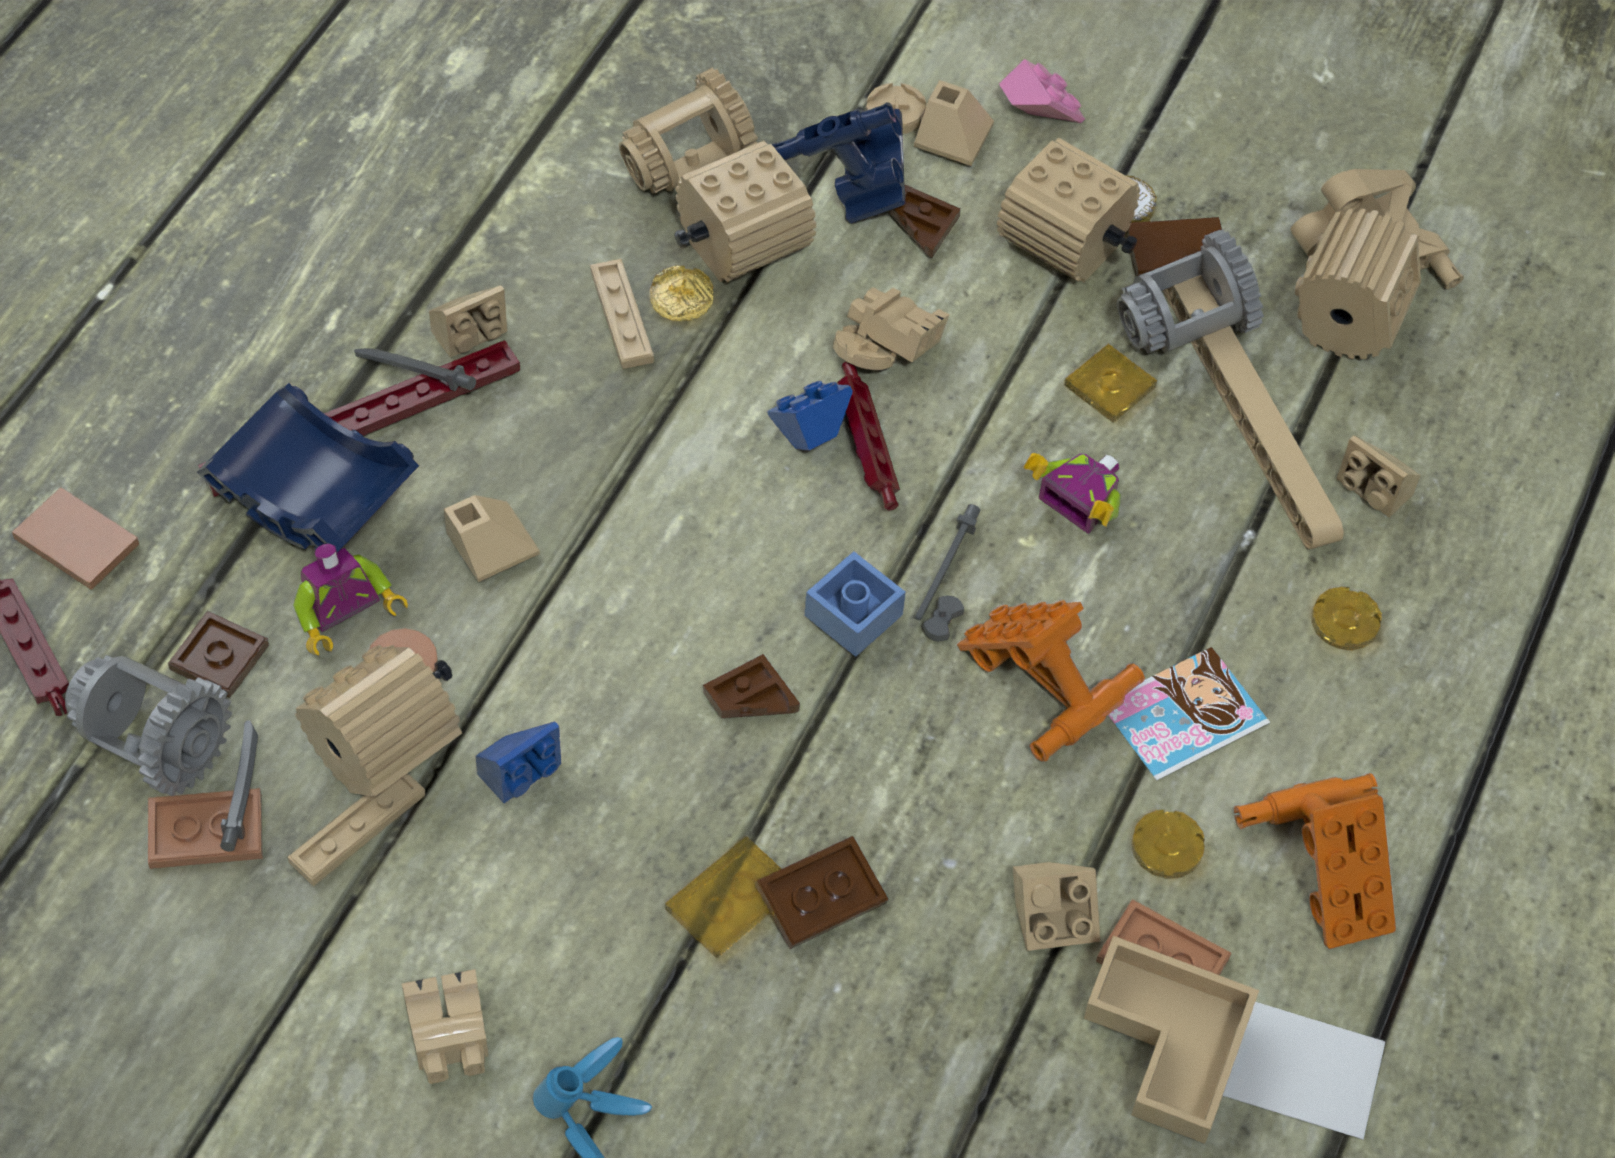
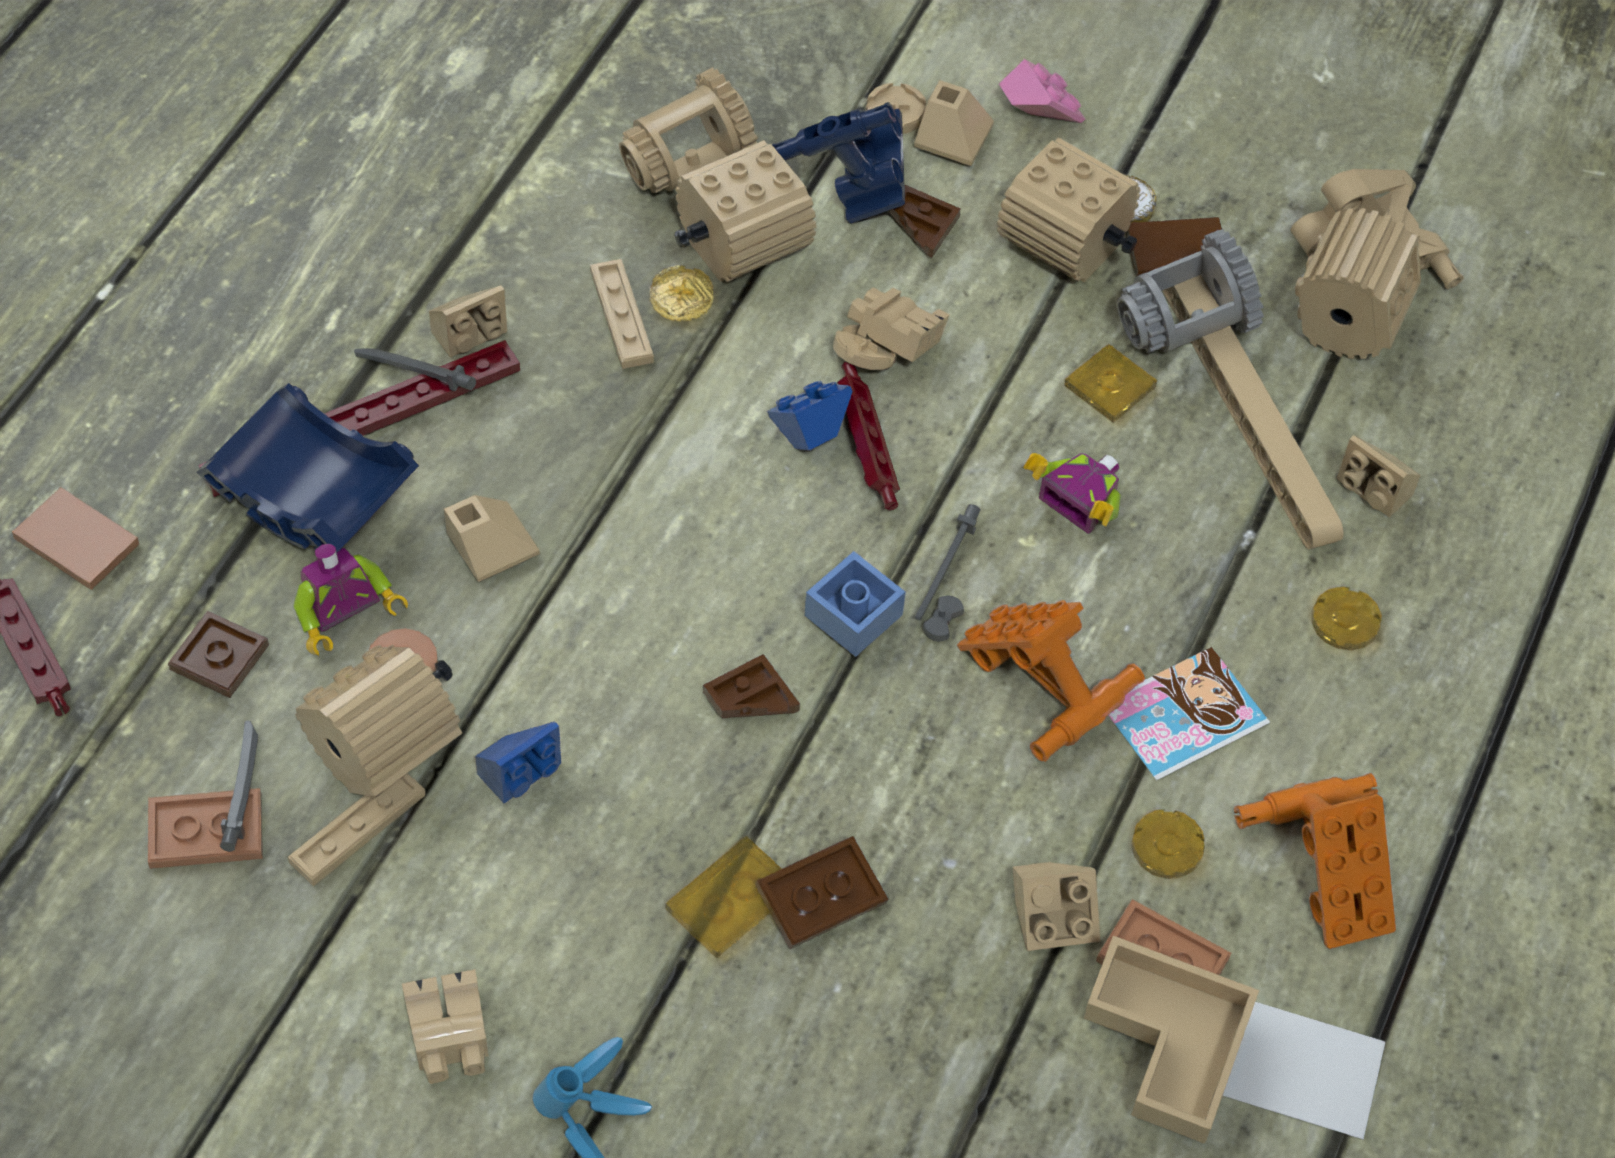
light grey piece [65,655,232,796] -> none

